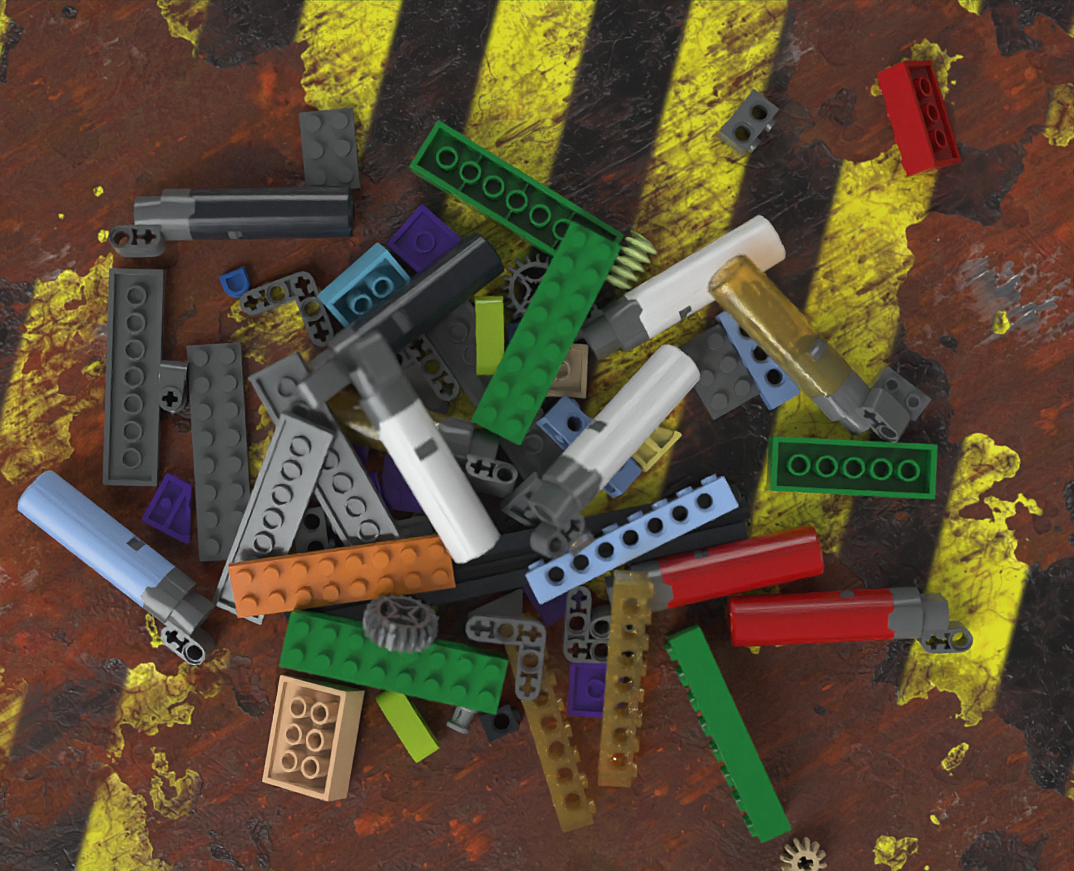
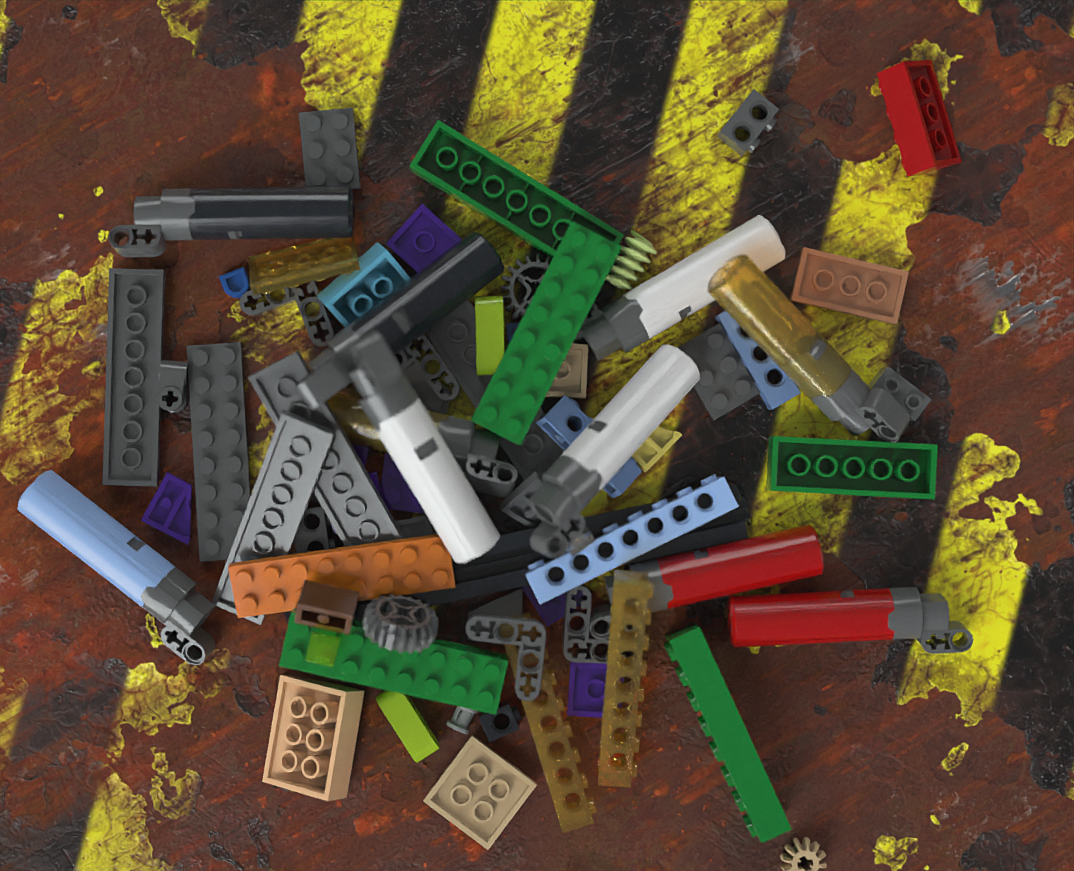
none -> clear yellow plate [249,234,360,295]
none -> reddish brown brick [294,580,359,634]
none -> clear neon green plate [305,632,340,667]
none -> tan plate [423,734,537,850]
none -> nougat plate [790,247,909,325]

